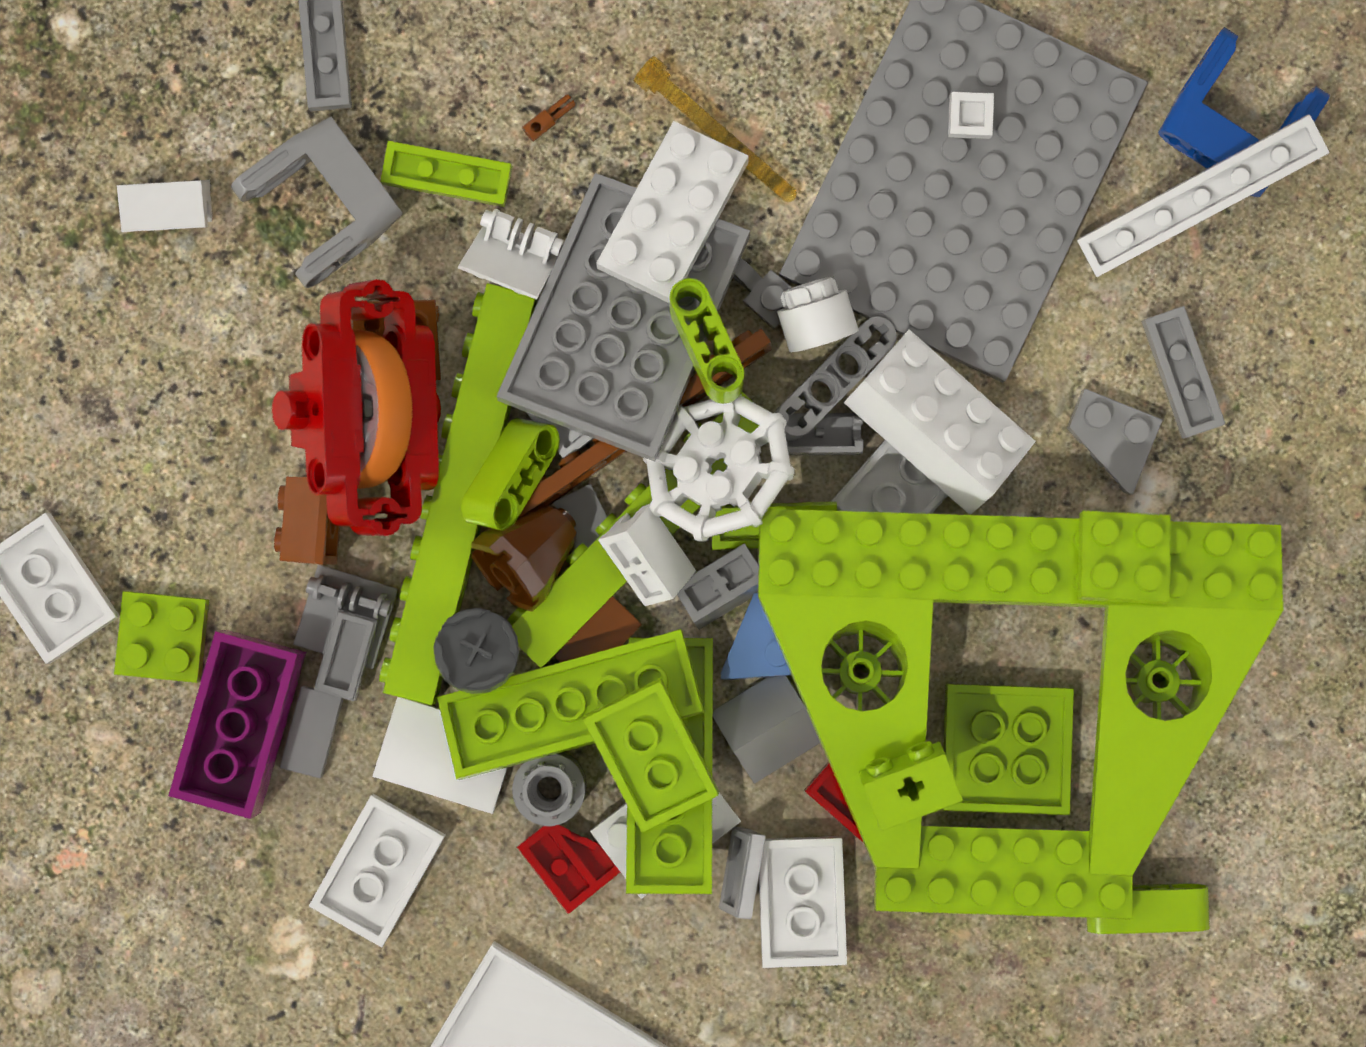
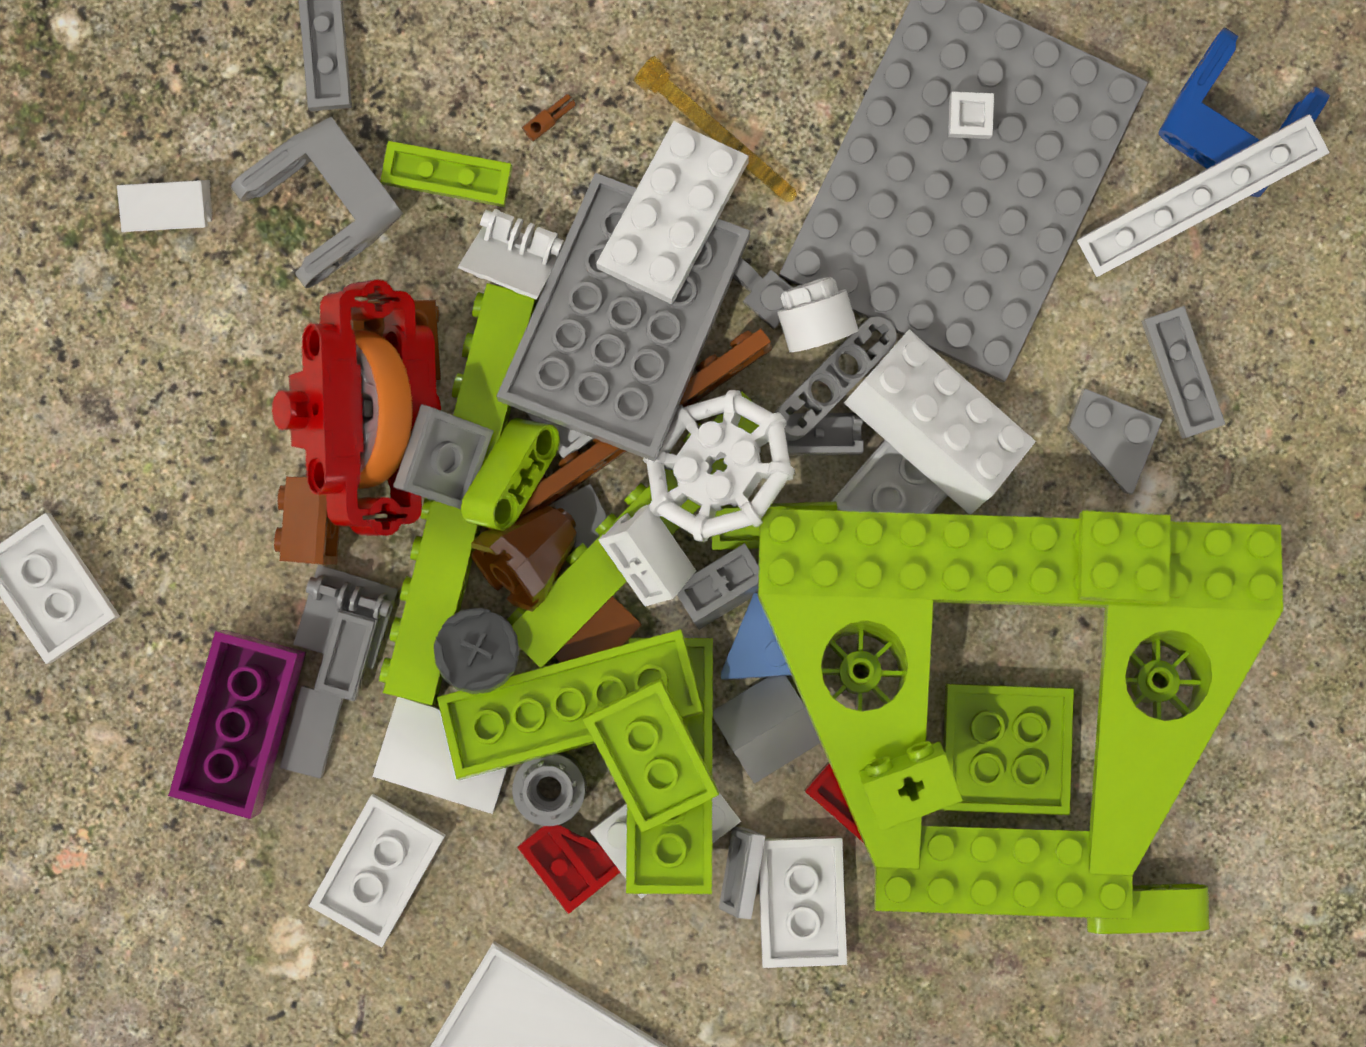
lime plate [114,591,210,683] -> none
lime beam [670,278,744,404] -> none
none -> light grey tile [393,404,493,509]

